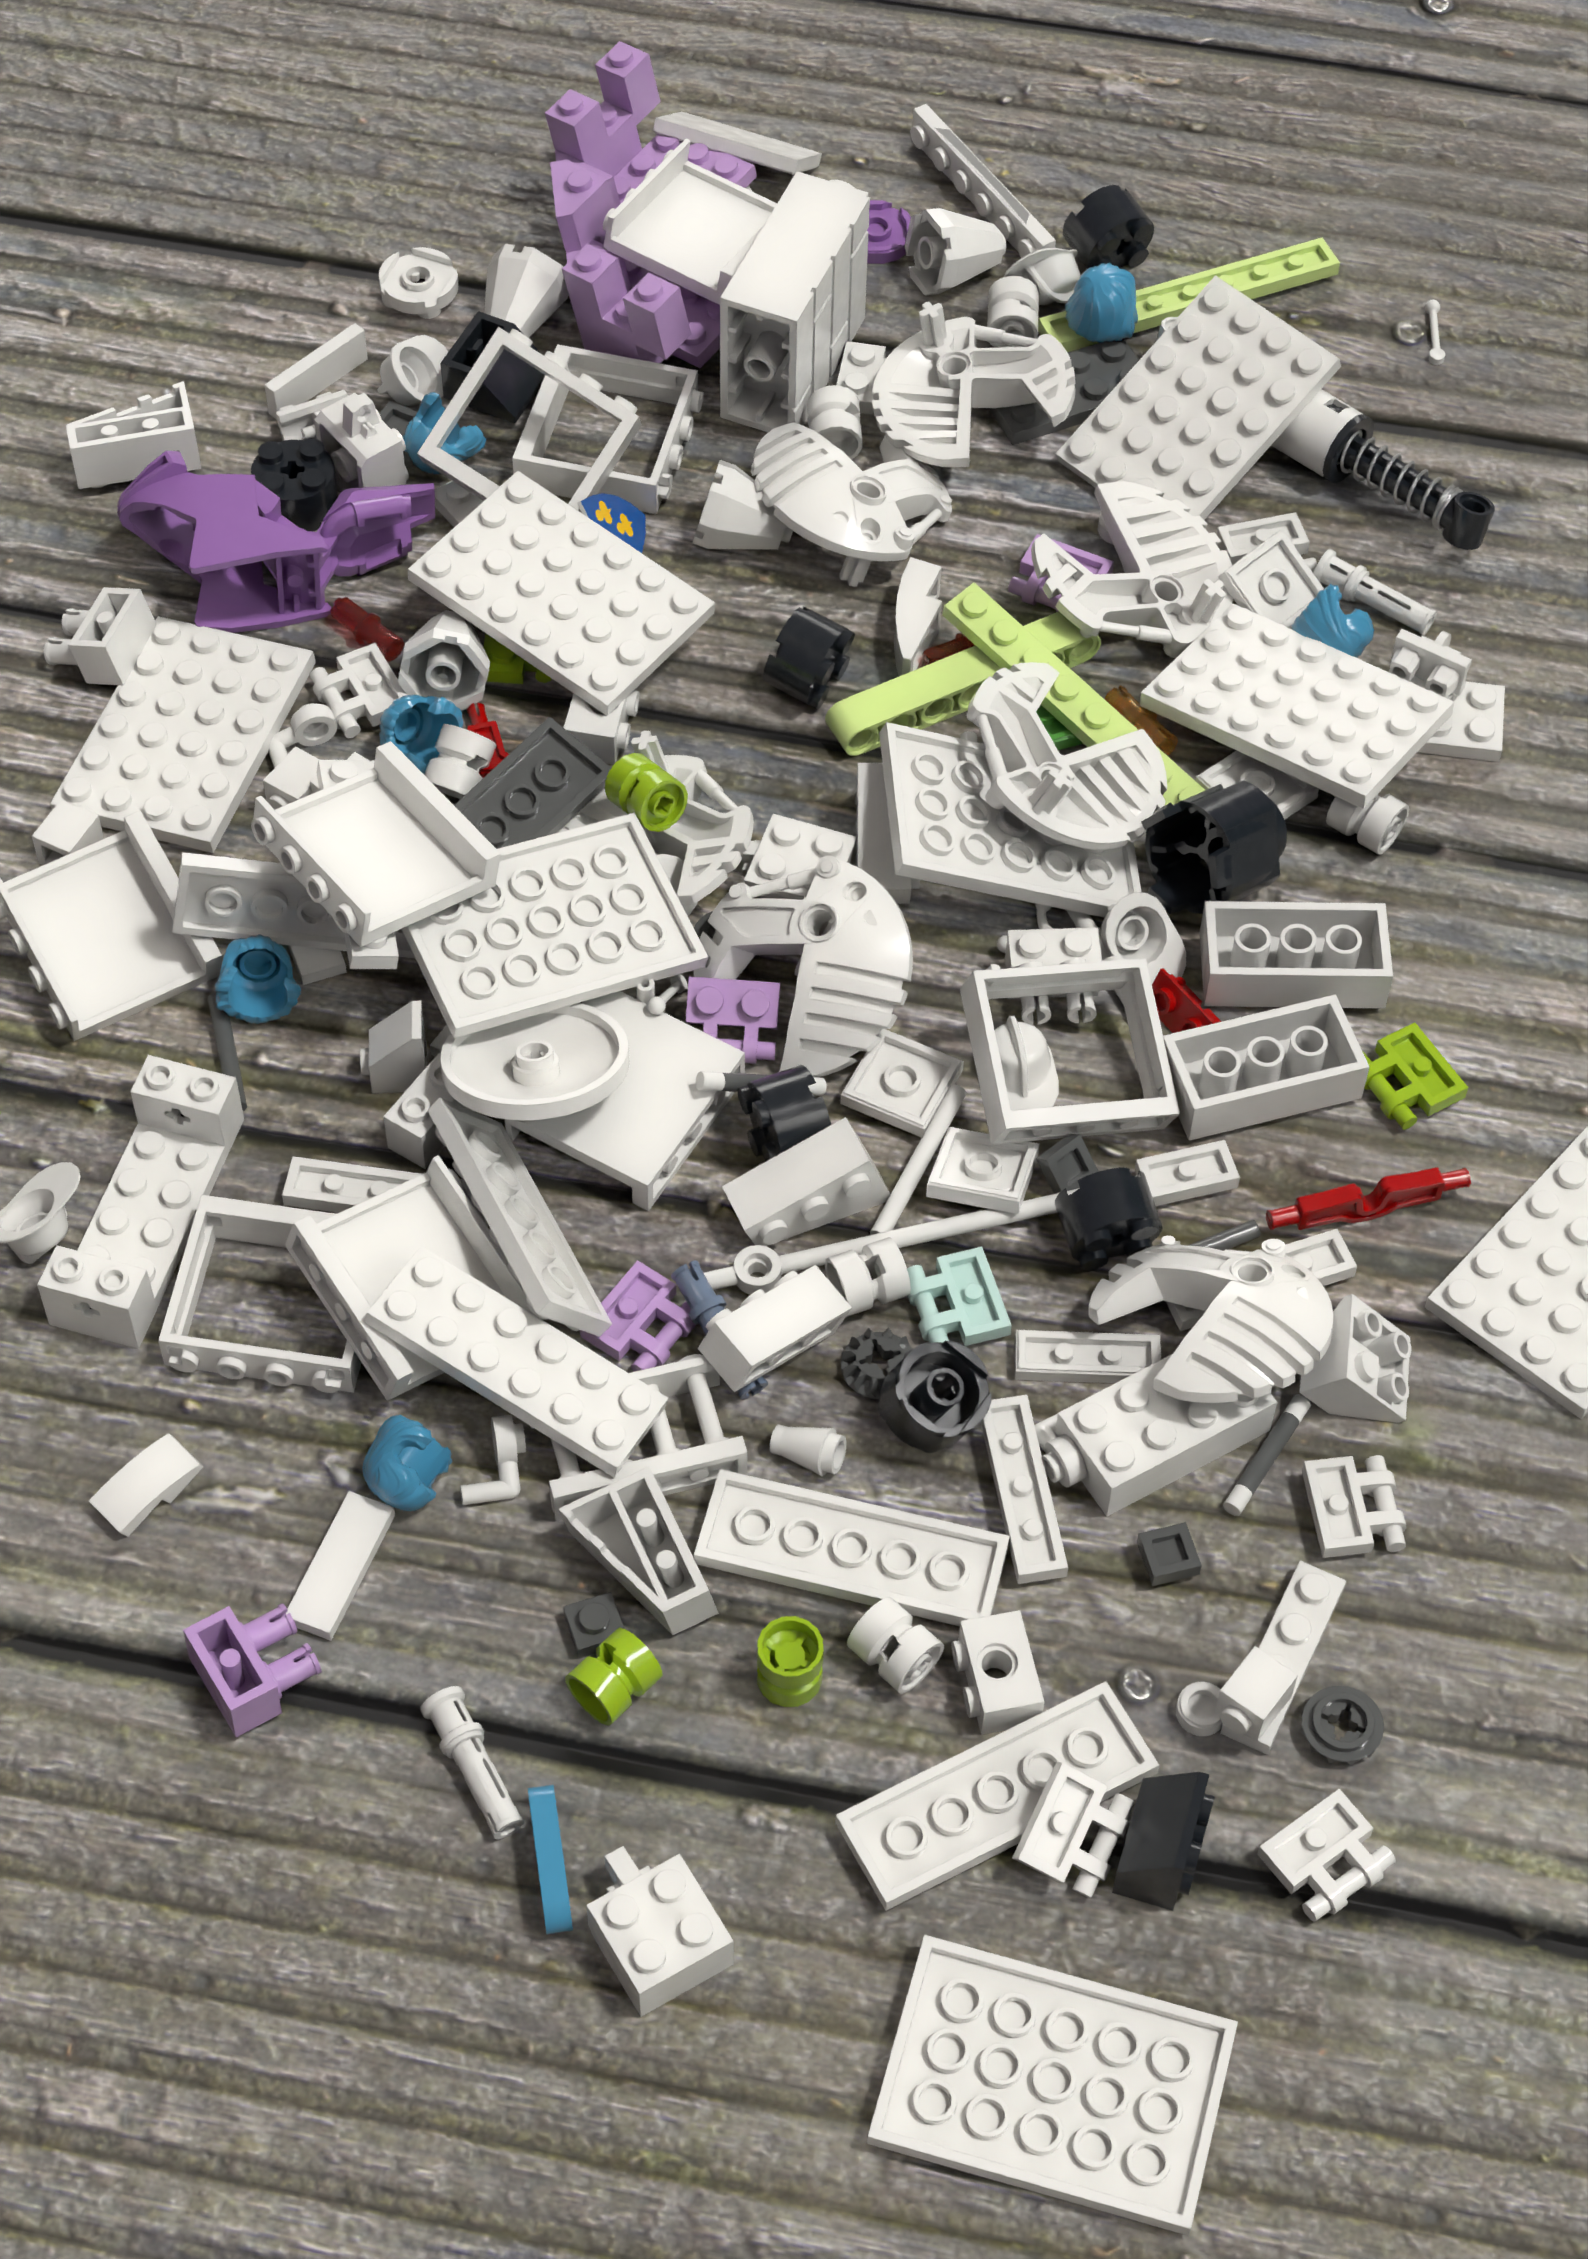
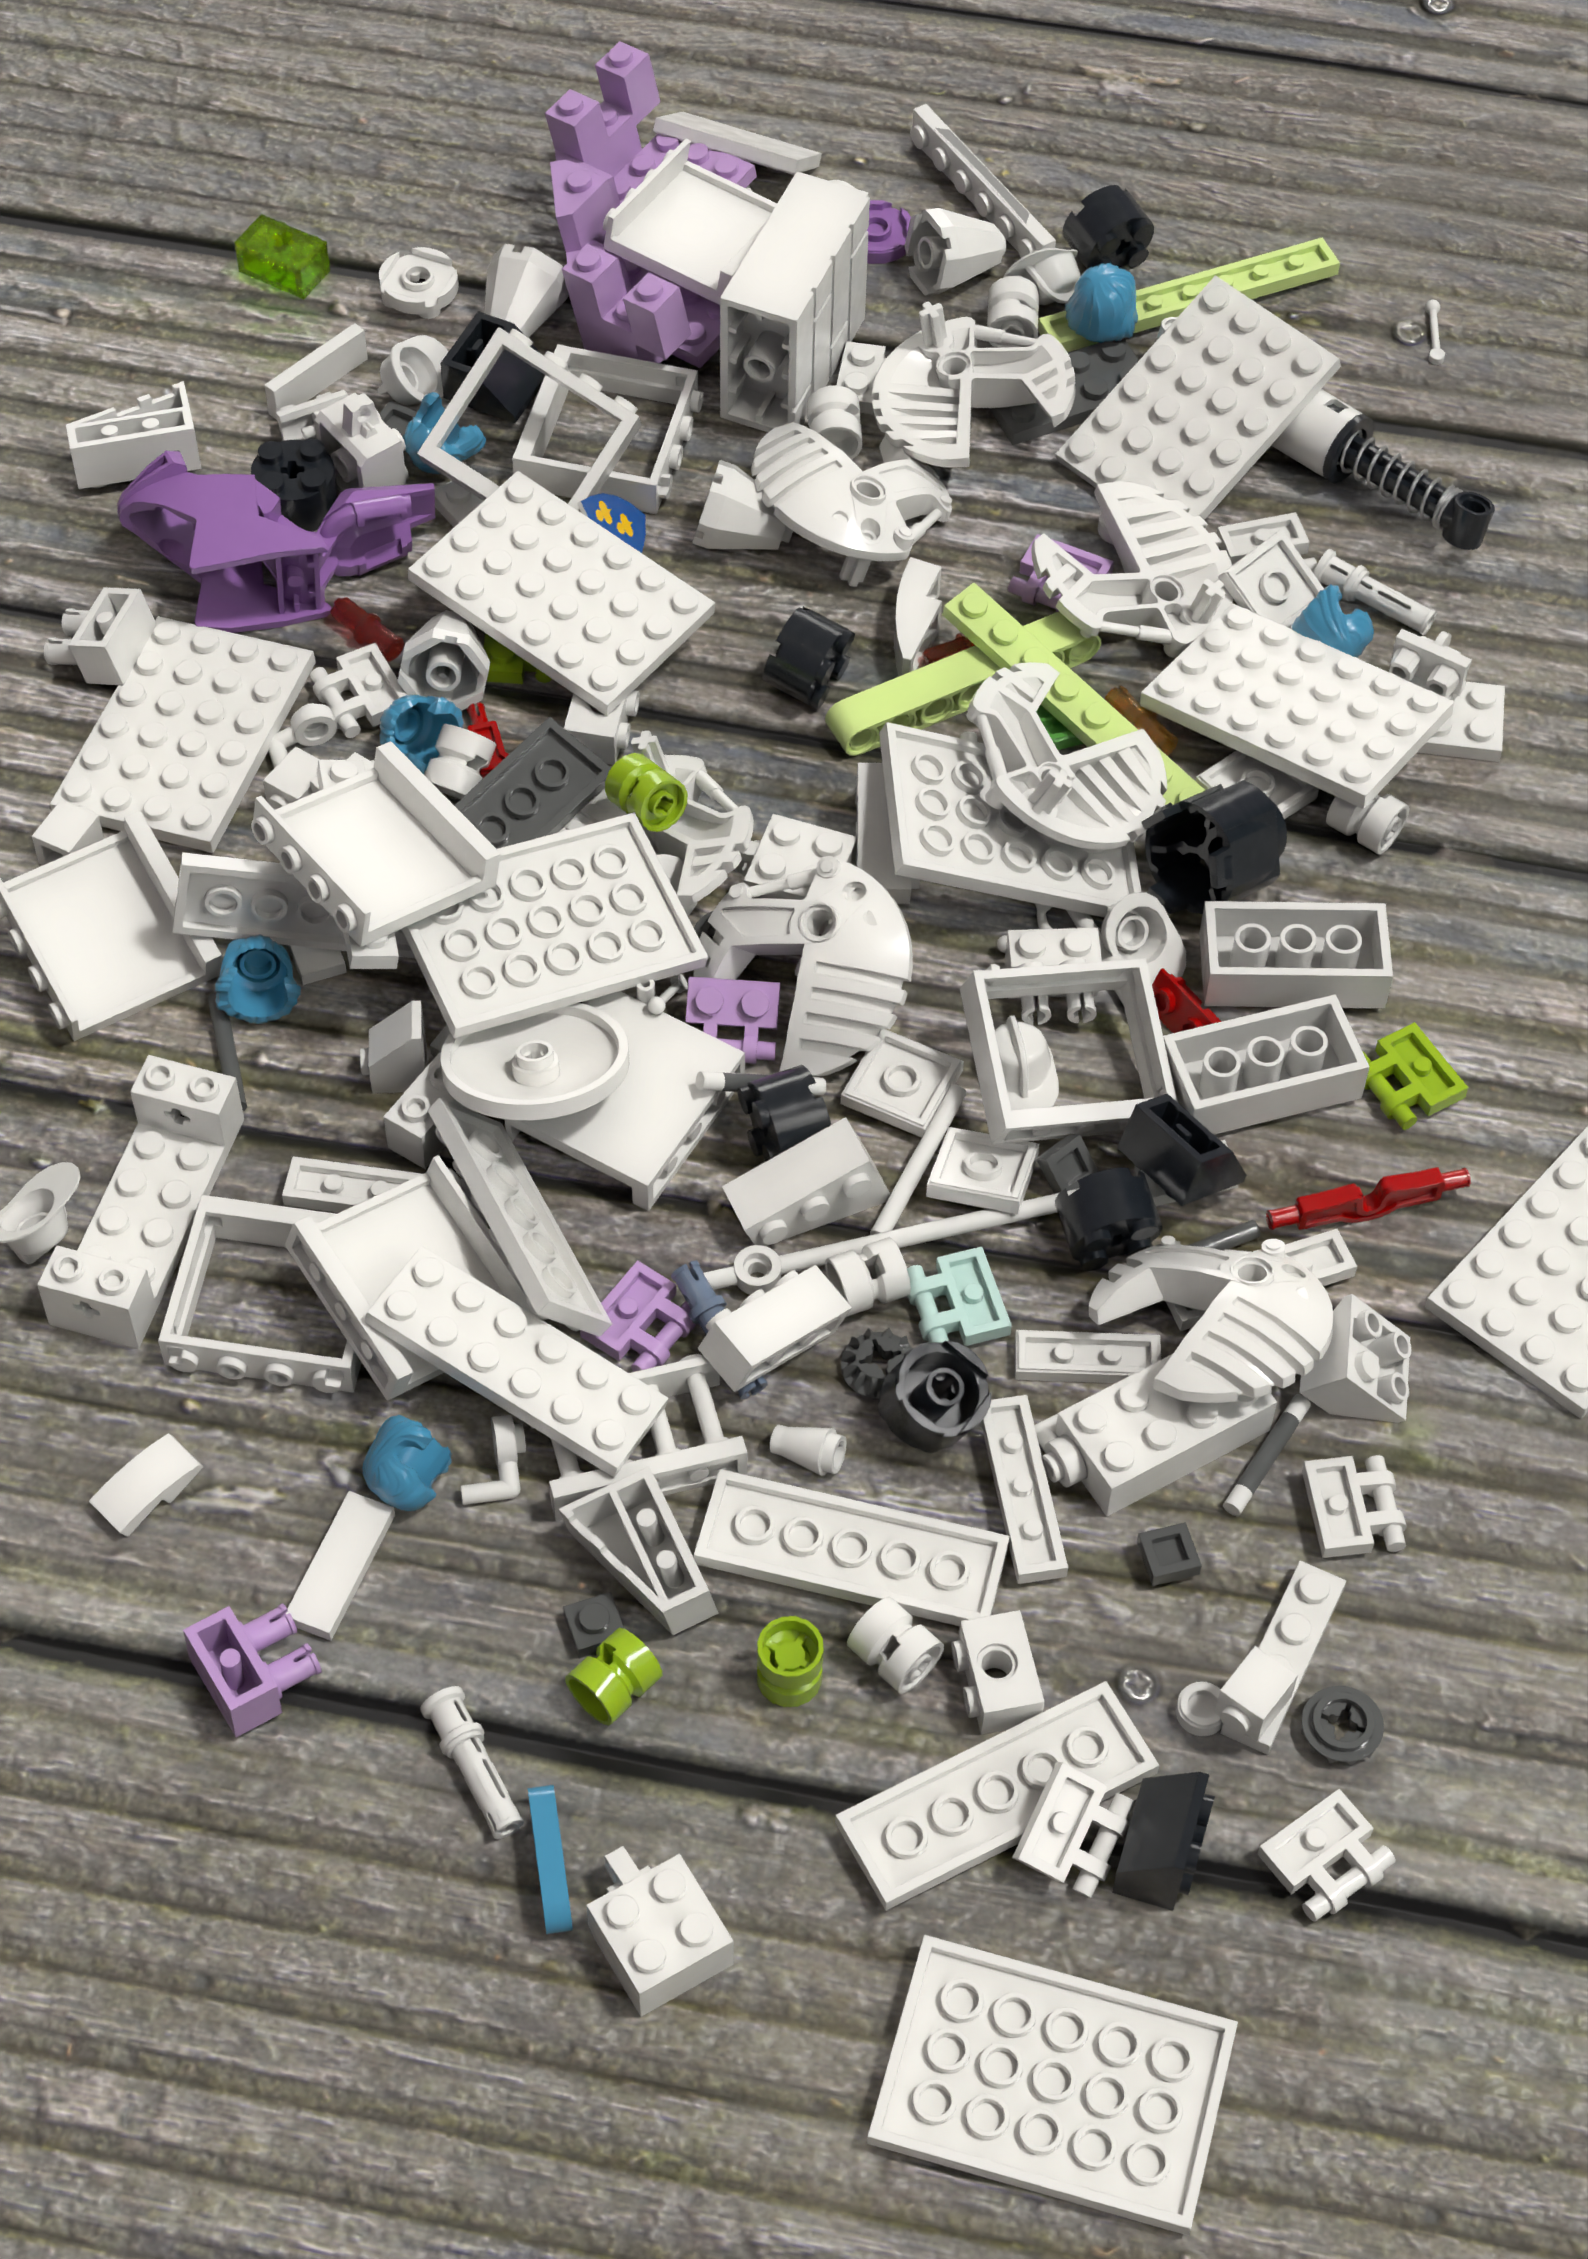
none -> clear neon green brick [234,214,330,300]
none -> black slope [1117,1093,1247,1206]

